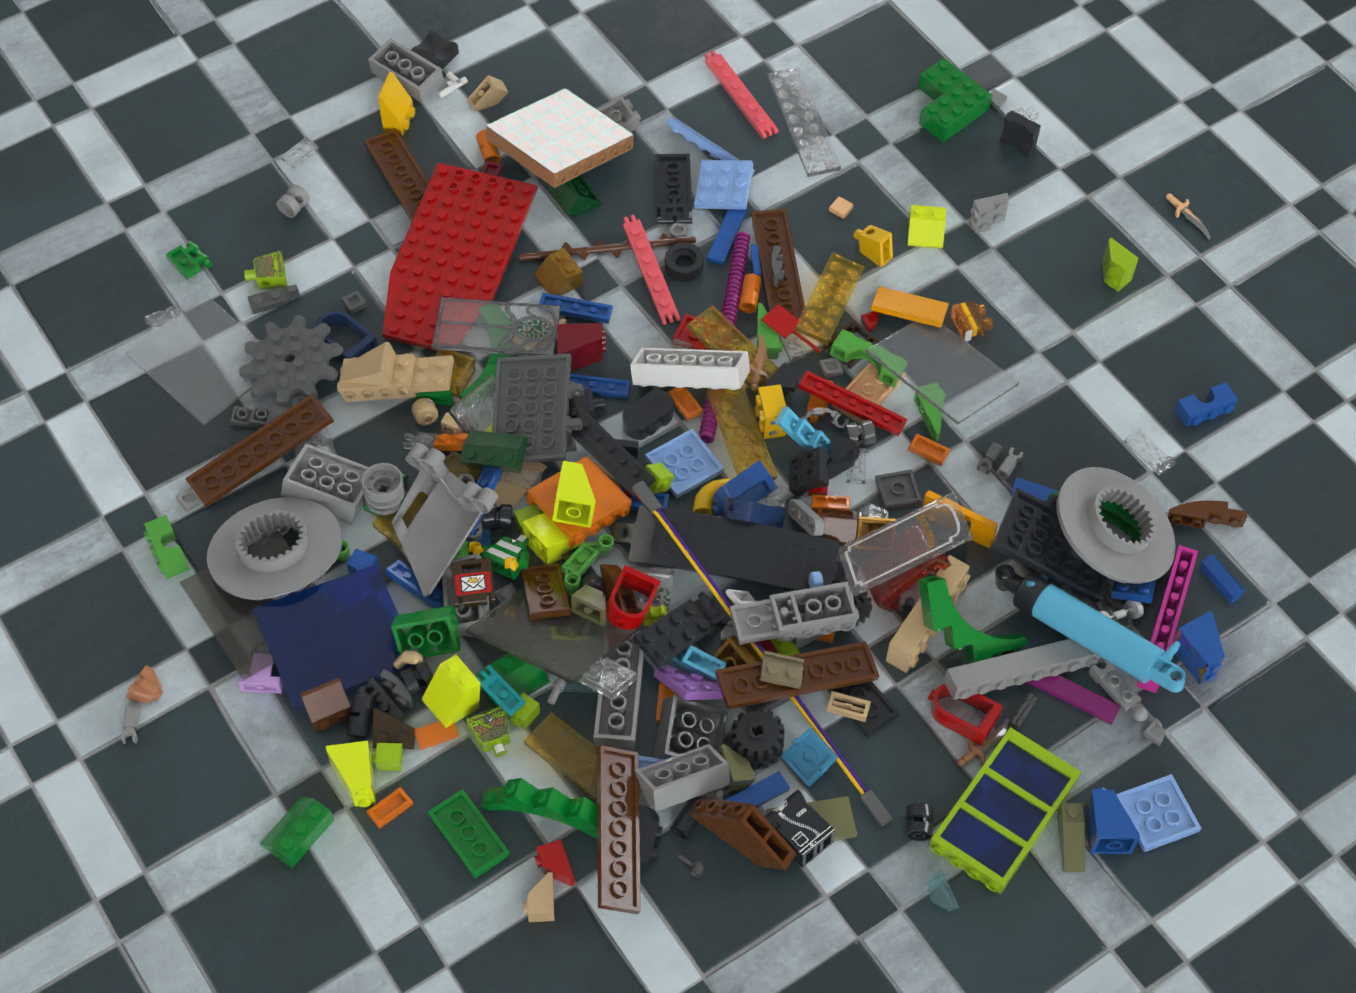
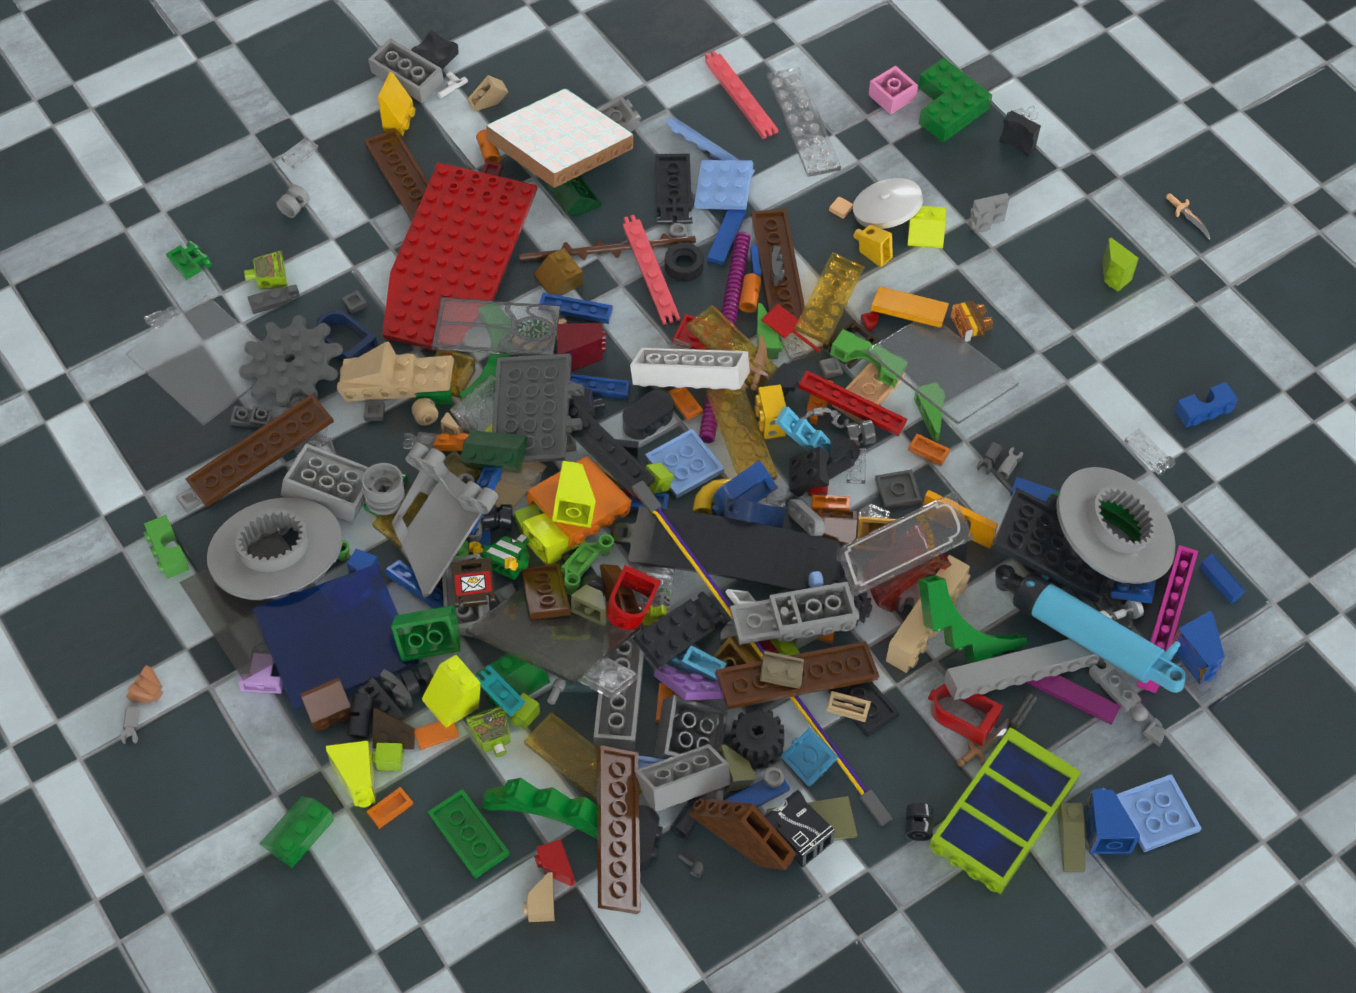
tan arm [393,650,423,670] -> none
clear light blue tile [928,870,959,912] -> none
light grey tile [991,89,1008,110] -> none
reddish brown slope [1167,500,1247,528] -> none
none -> dark grey plate [364,401,385,421]
none -> light grey tile [763,767,784,789]
none -> white dish [853,178,923,229]
none -> bright pink brick [868,66,918,115]

